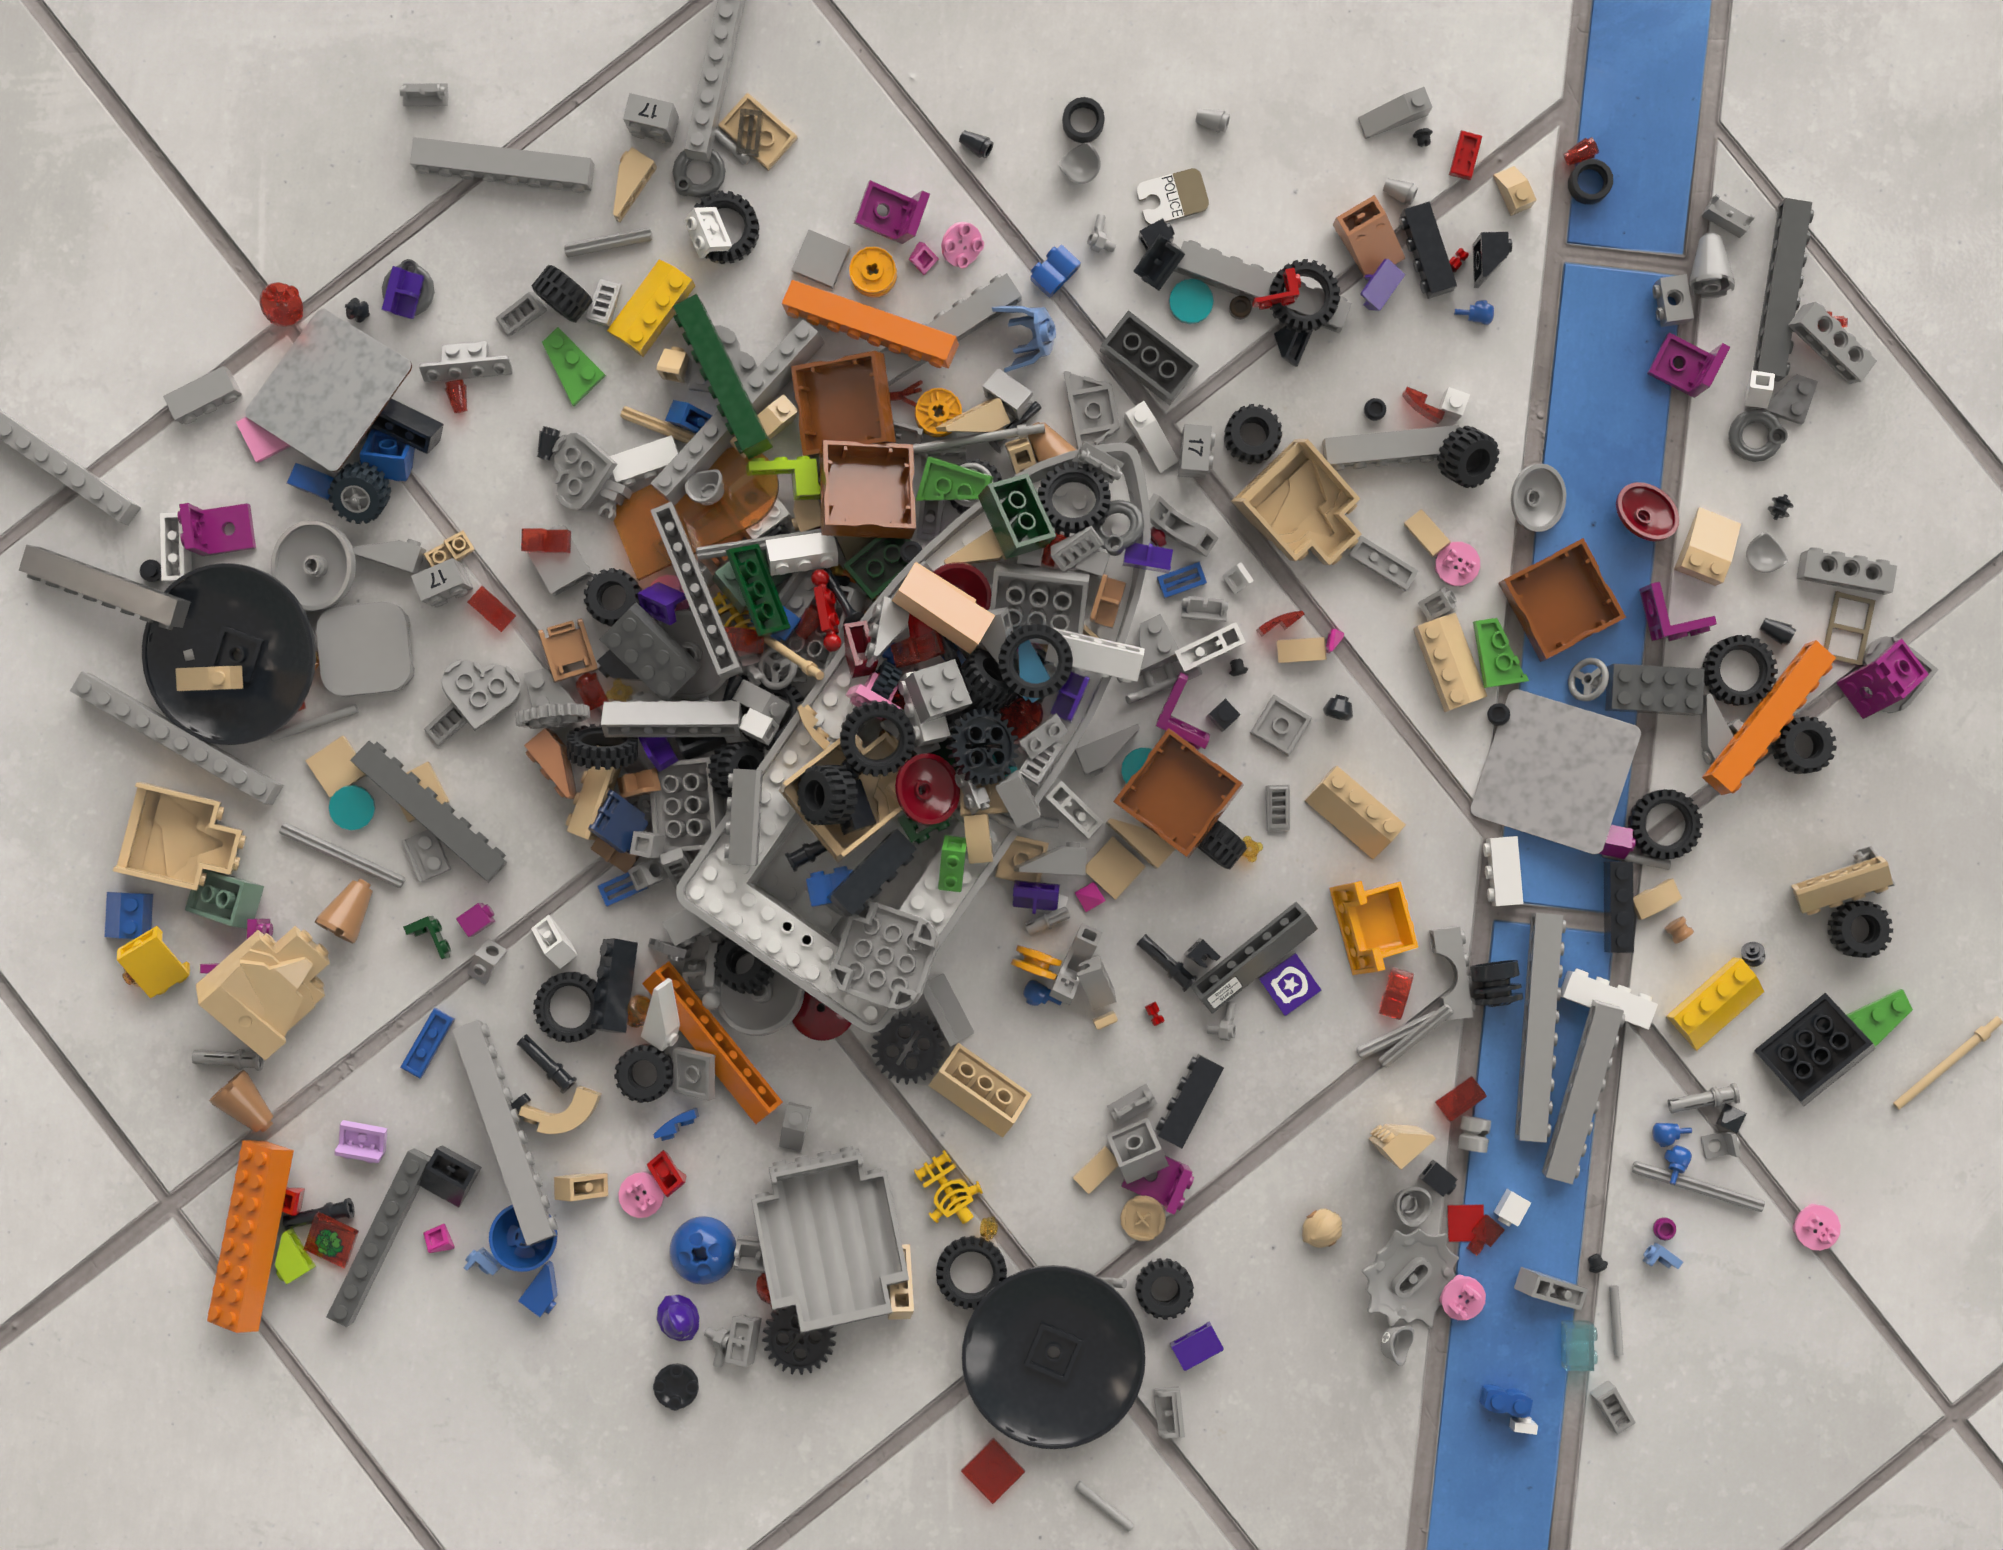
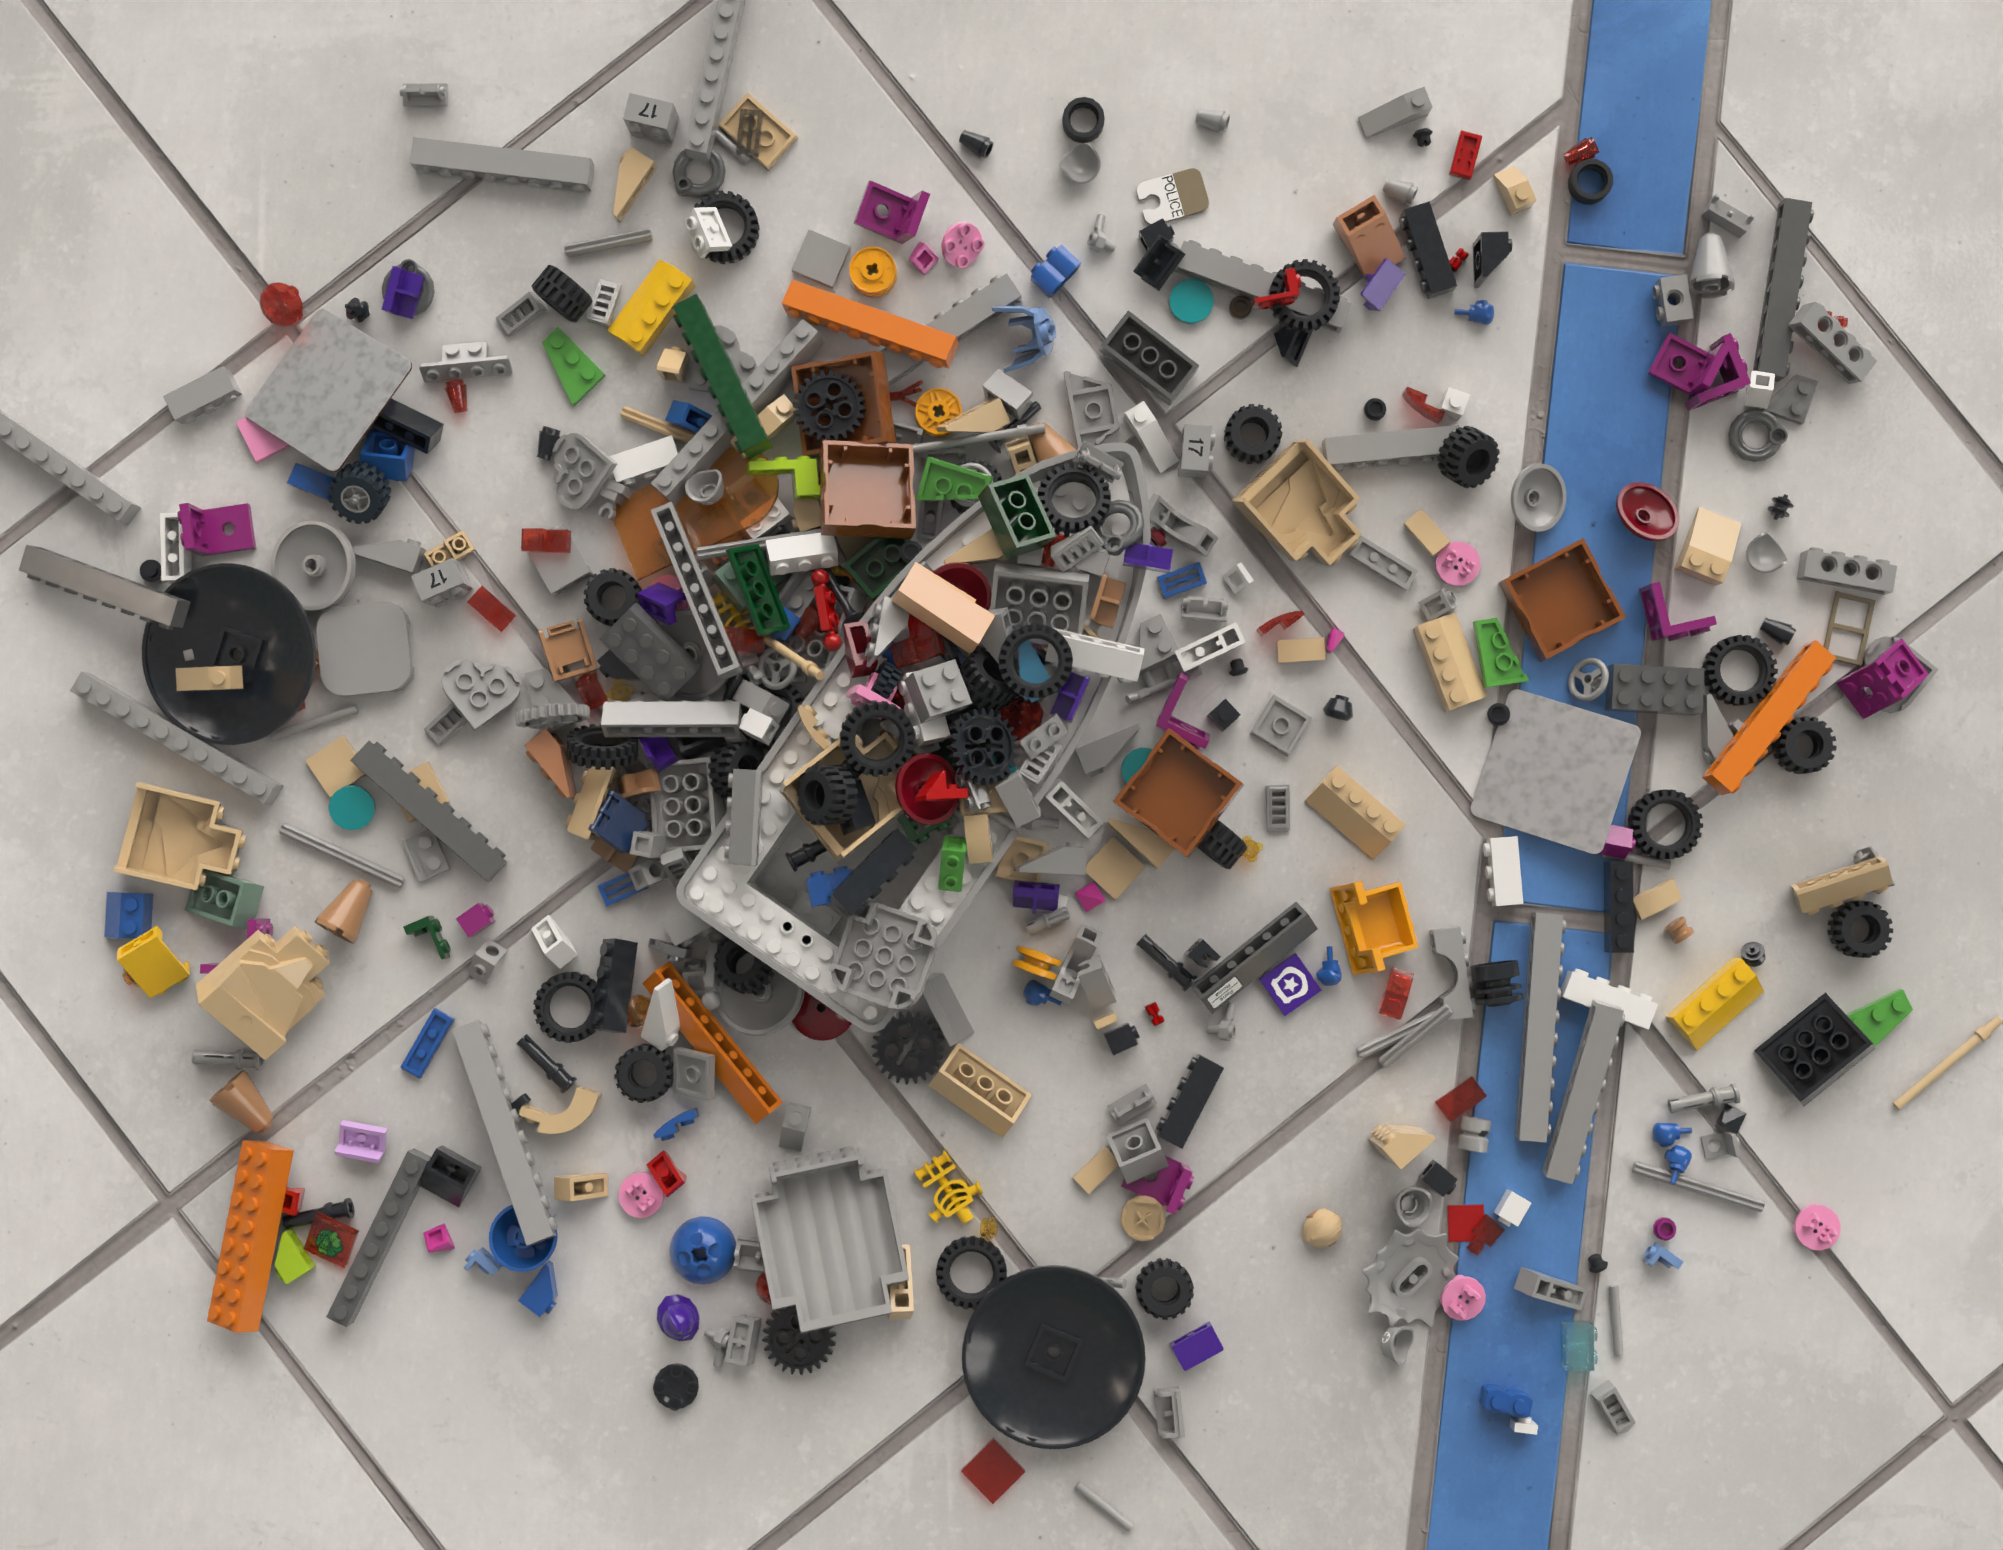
none -> black gear [792,370,866,442]
none -> red slope [915,770,968,802]
none -> black brick [1103,1022,1140,1056]
none -> blue piece [1316,946,1342,986]
none -> magenta bracket [1685,333,1751,411]

